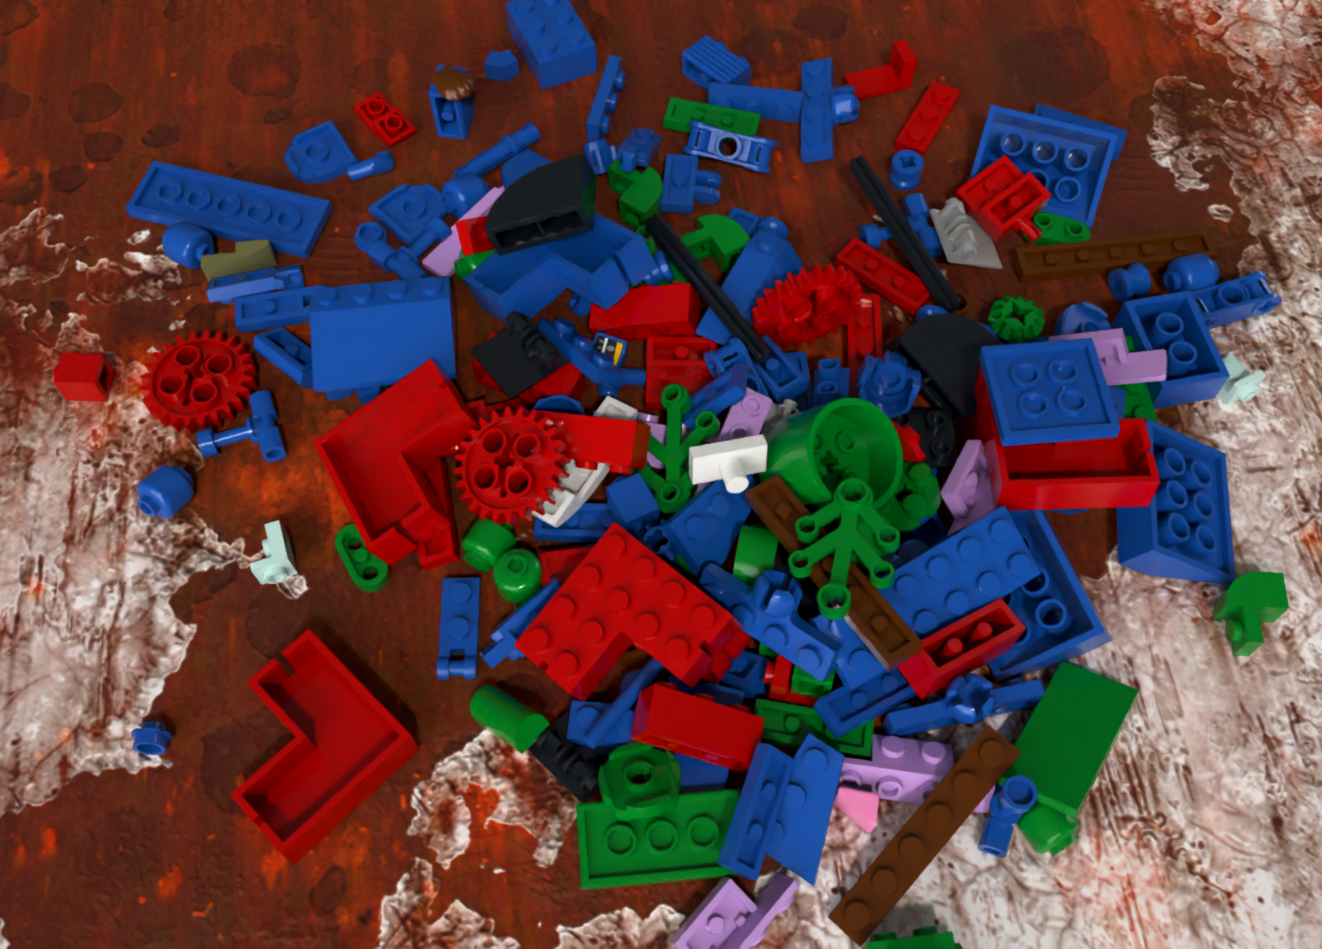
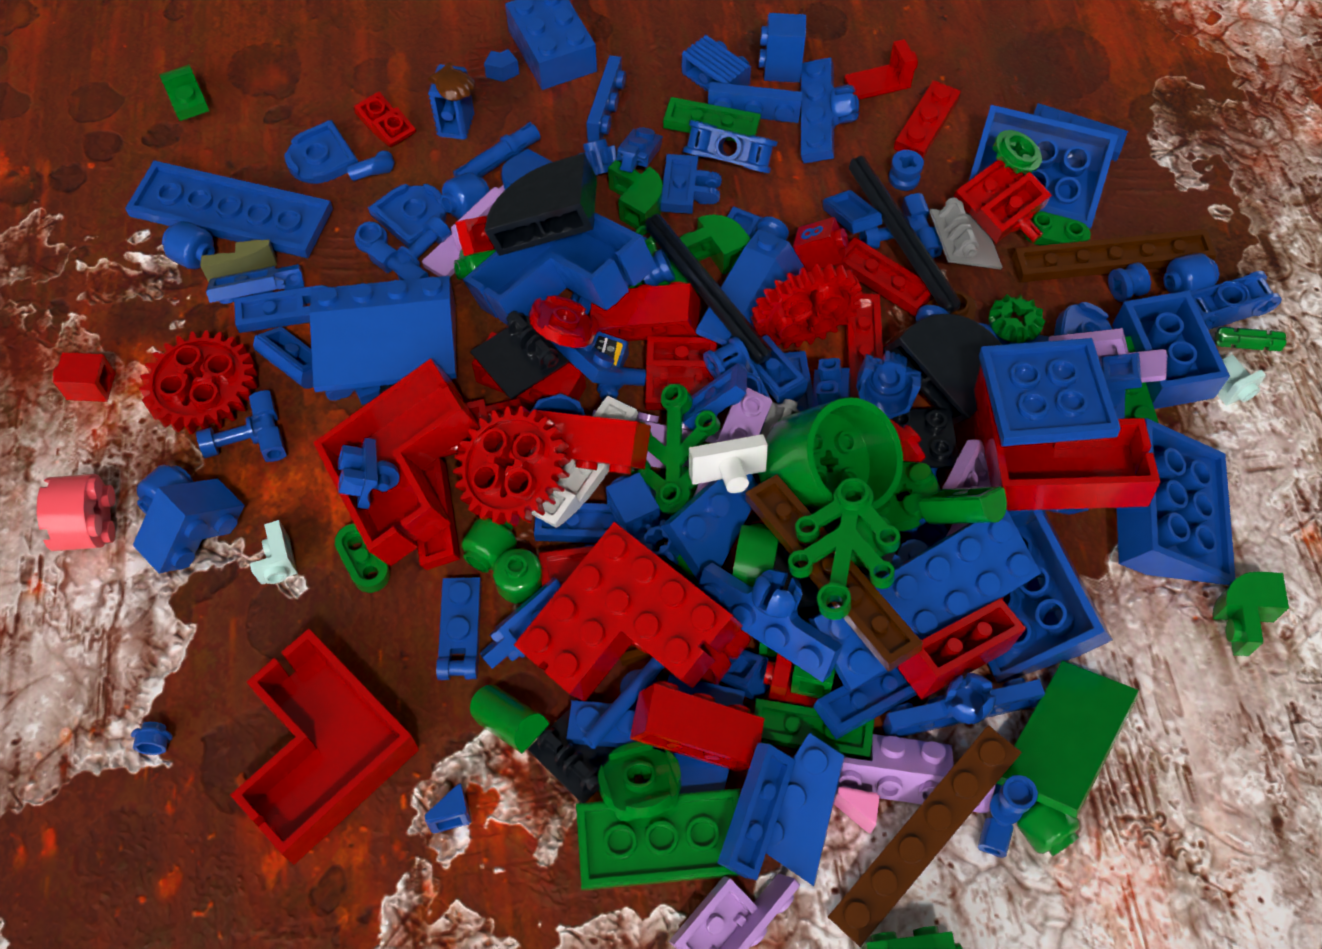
none -> coral brick [37,474,115,551]
none -> blue brick [133,478,245,574]
none -> green brick [159,64,209,121]
none -> blue hips [338,438,400,510]
none -> blue slope [424,783,472,834]
none -> red tile [528,296,599,348]
none -> blue brick [759,13,806,83]
none -> red brick [793,217,849,272]
none -> blue tile [822,190,882,234]
none -> green brick [919,486,1007,524]
none -> green gear [992,130,1042,175]
none -> blue tile [1101,353,1142,391]
none -> green axle [1215,327,1287,351]

